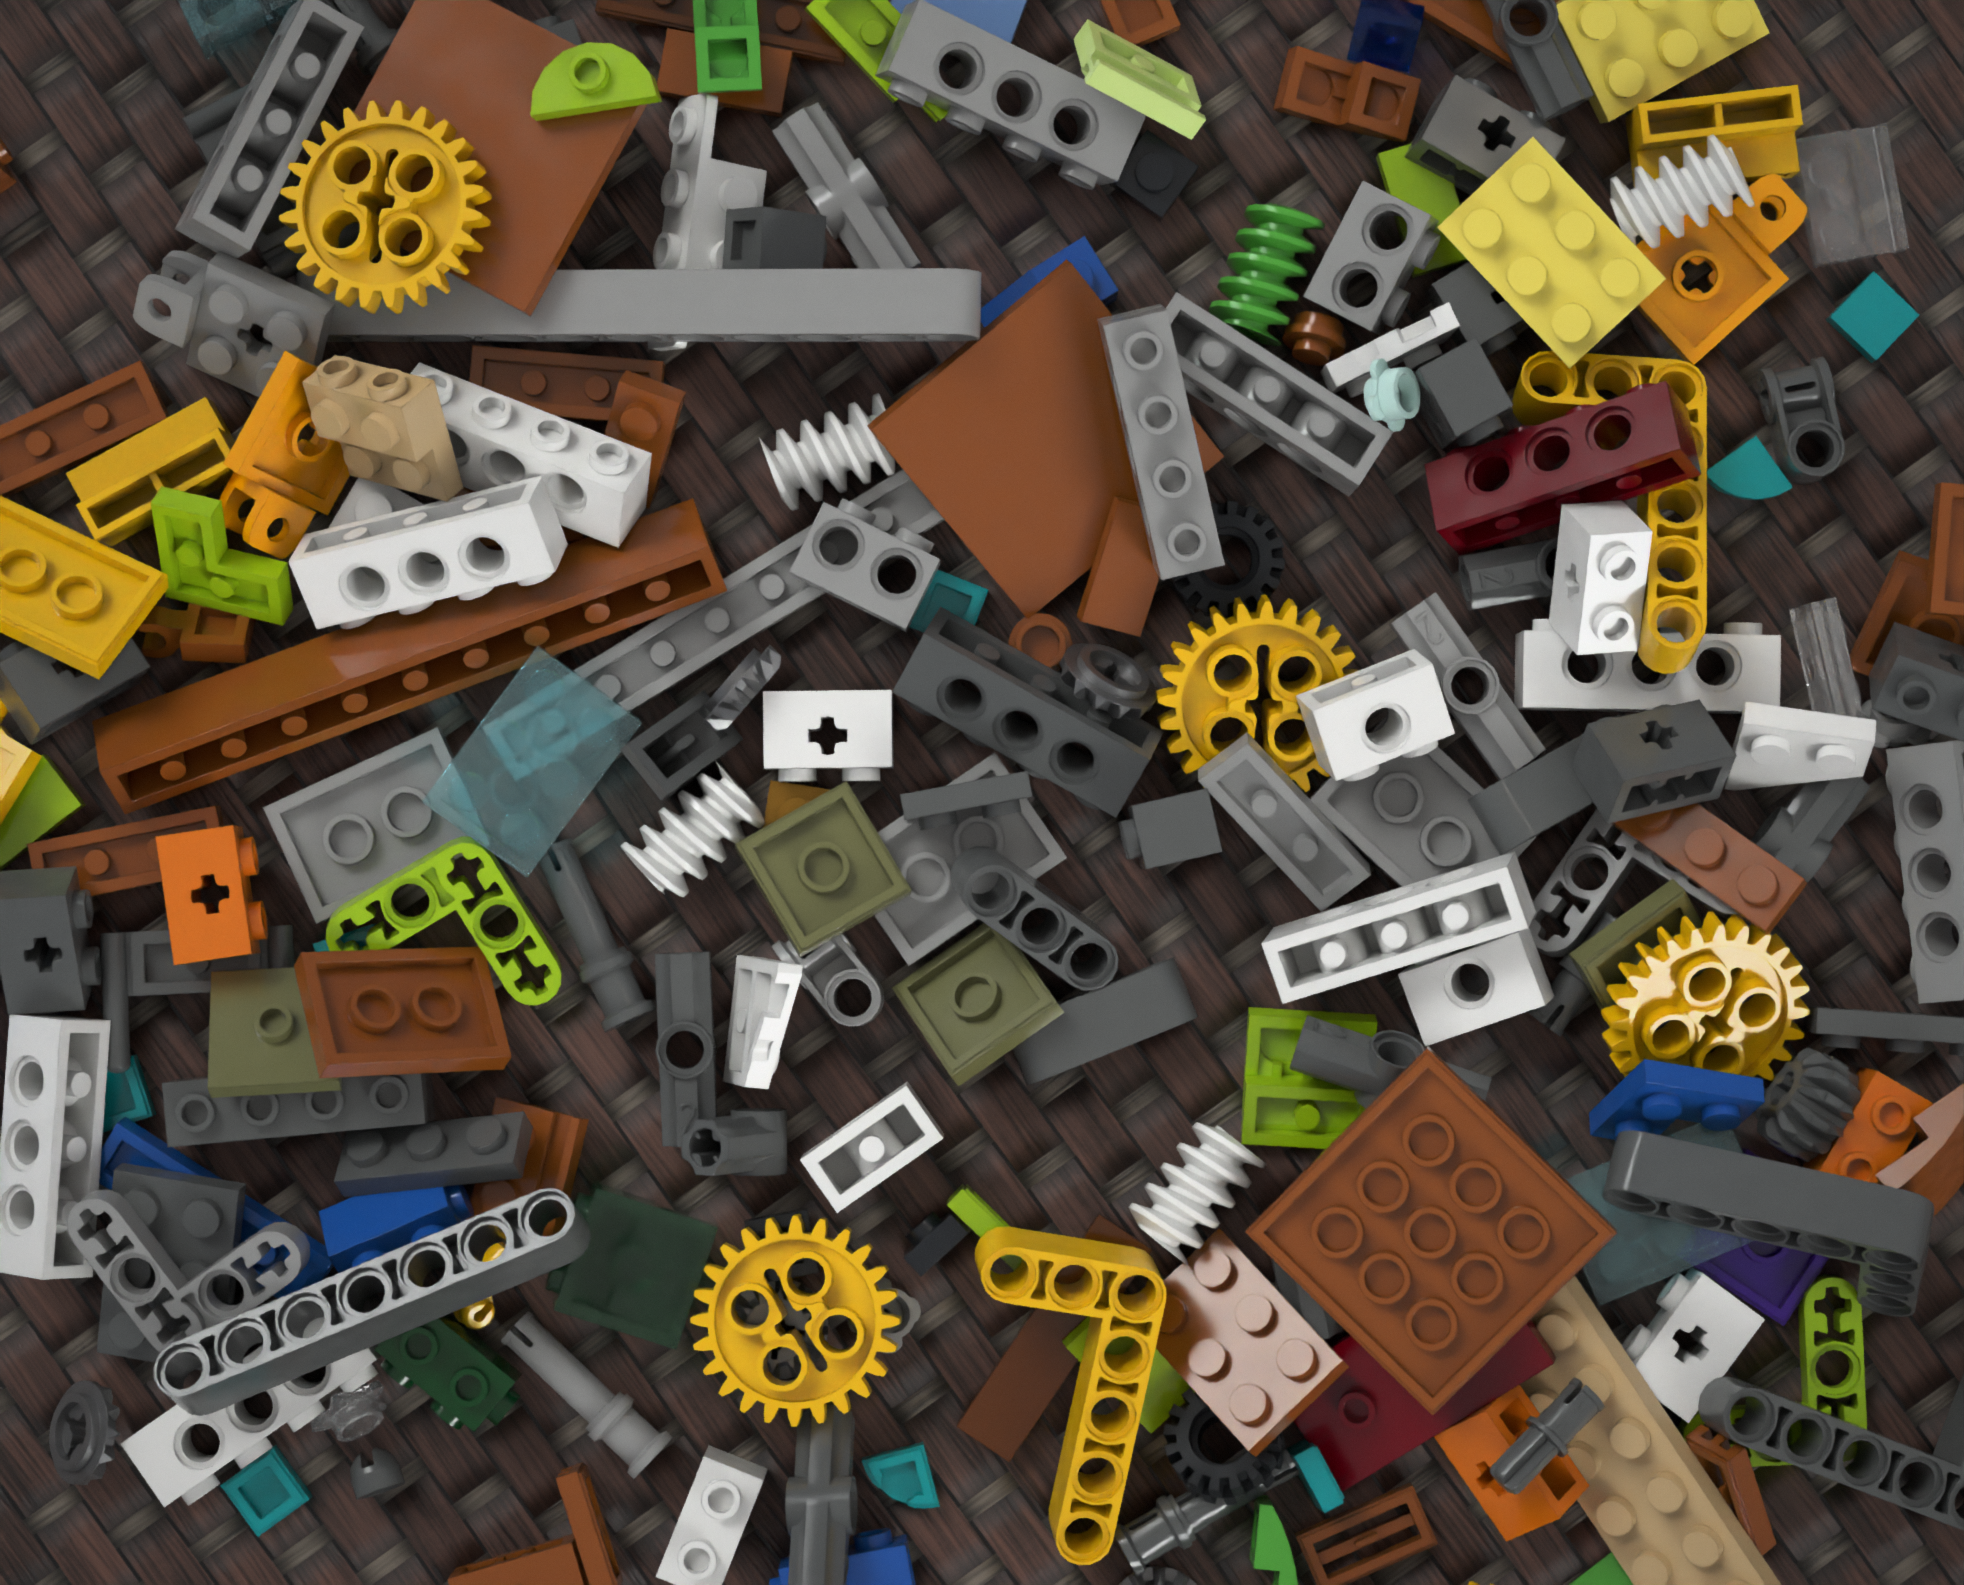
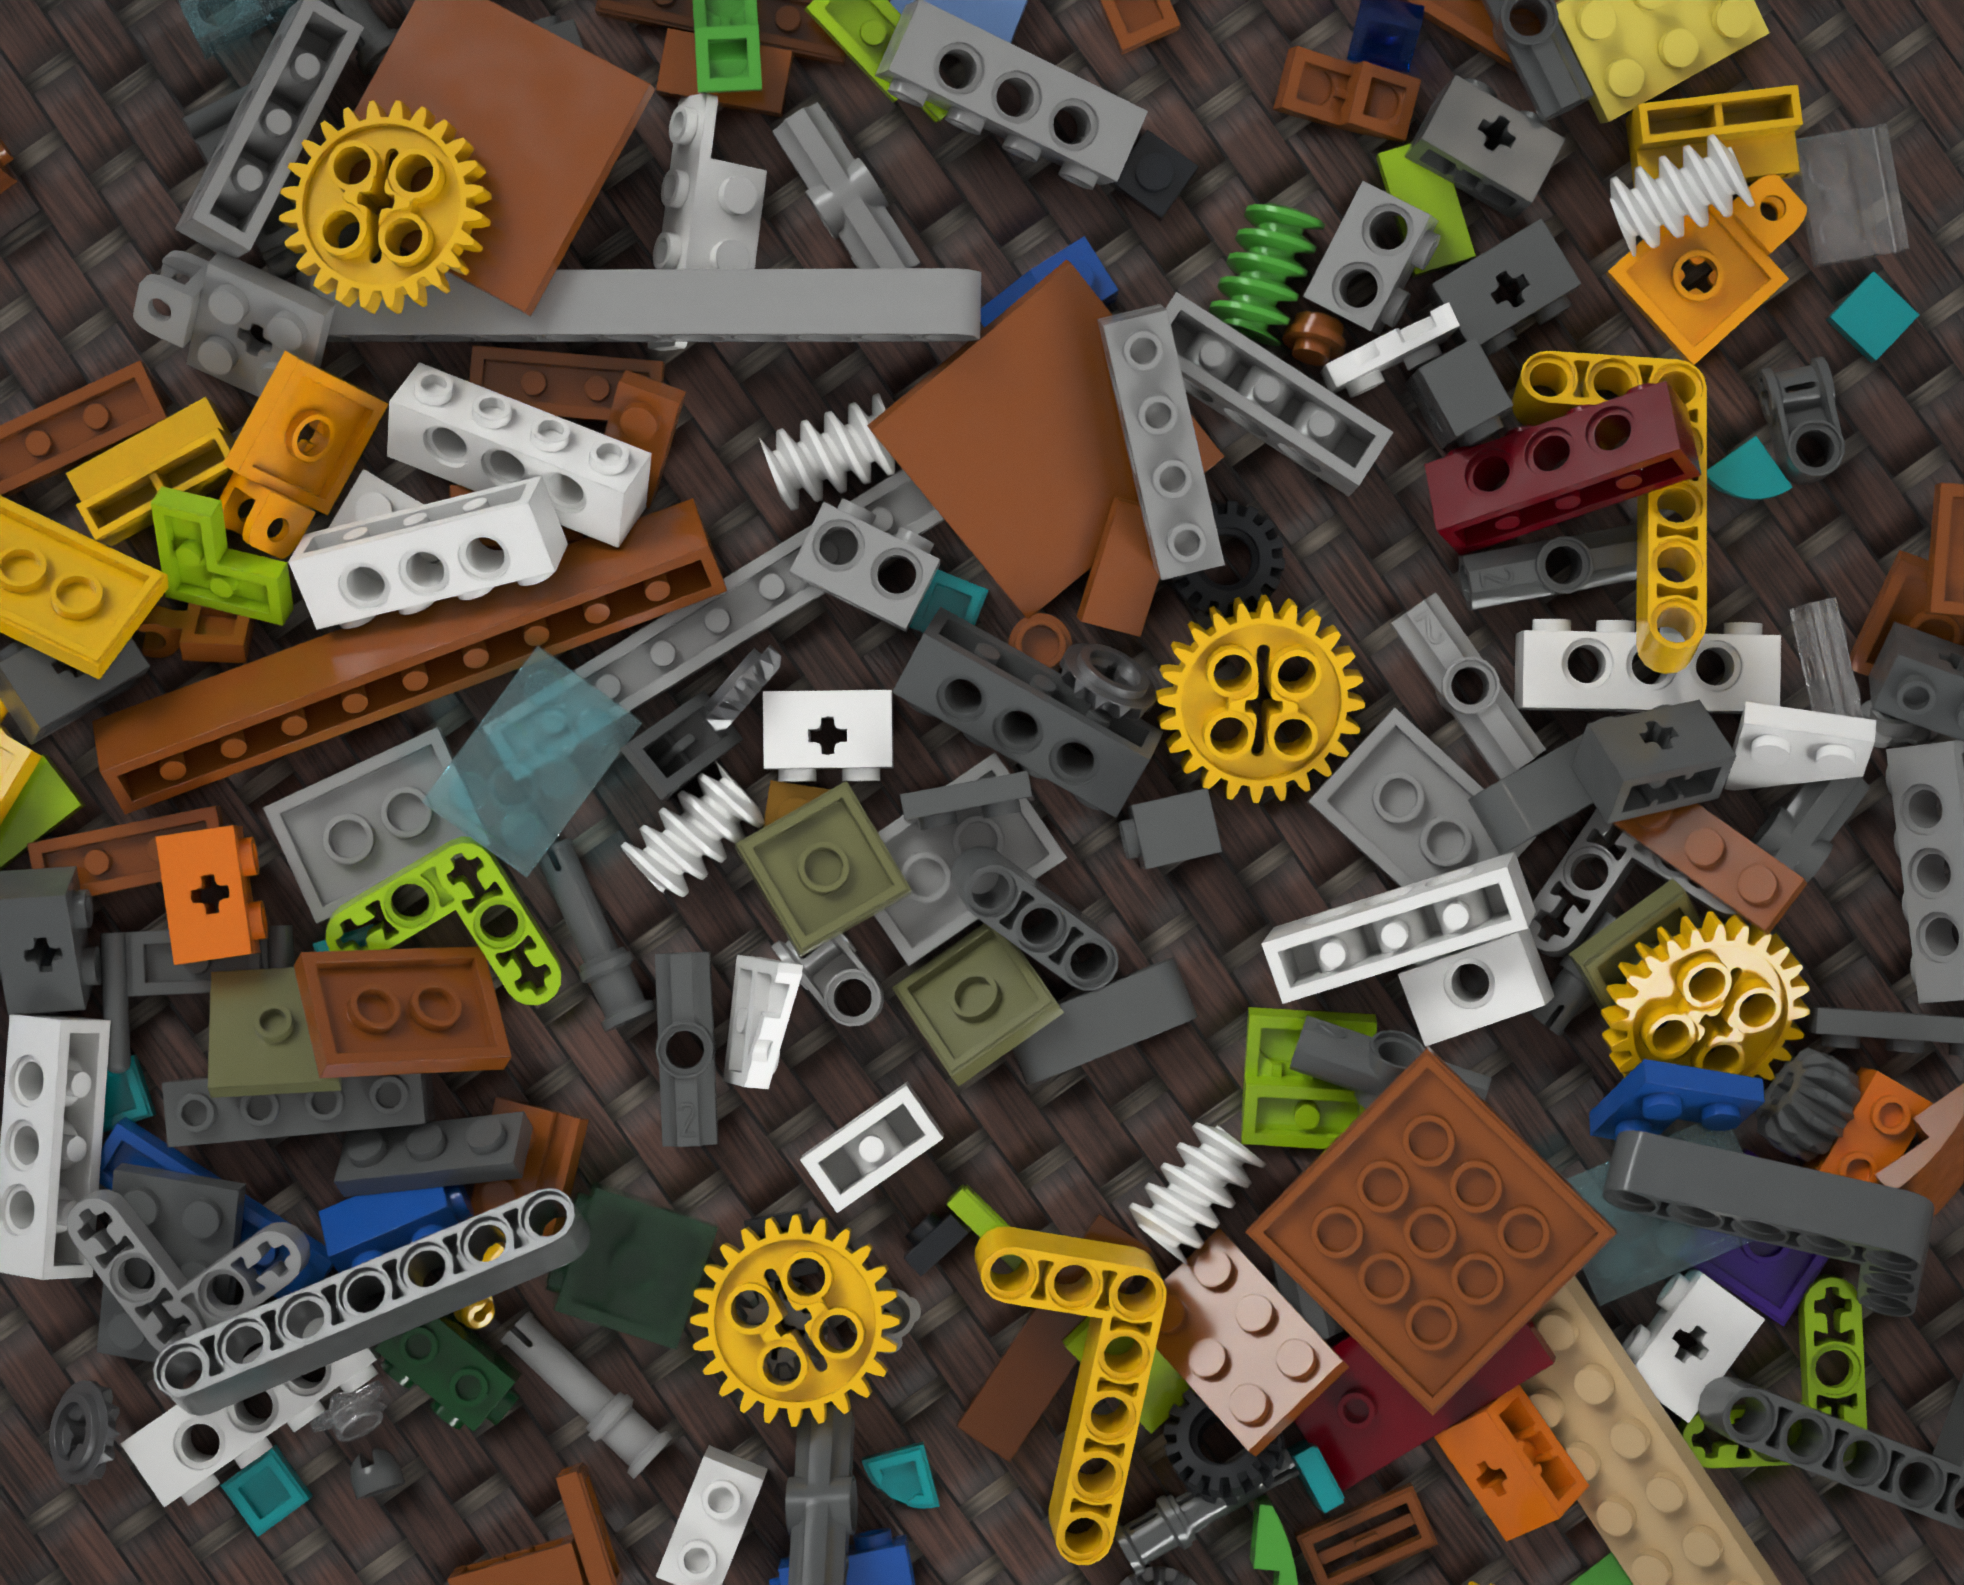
tan plate [302,355,463,502] -> none
lime plate [530,42,662,121] -> none
dark grey piece [681,1108,787,1176] -> none
dark grey brick [723,206,827,269] -> none
yellowish green plate [1073,19,1206,140] -> none
light grey plate [1198,732,1371,912] -> none
white brick [1296,649,1455,781] -> none
light aqua plate [1364,358,1420,432] -> none
light yellow plate [1437,137,1666,369] -> none
dark grey axle [1490,1377,1605,1494] -> none
white brick [1549,500,1652,655] -> none
dark orange tile [1685,1424,1777,1556] -> none

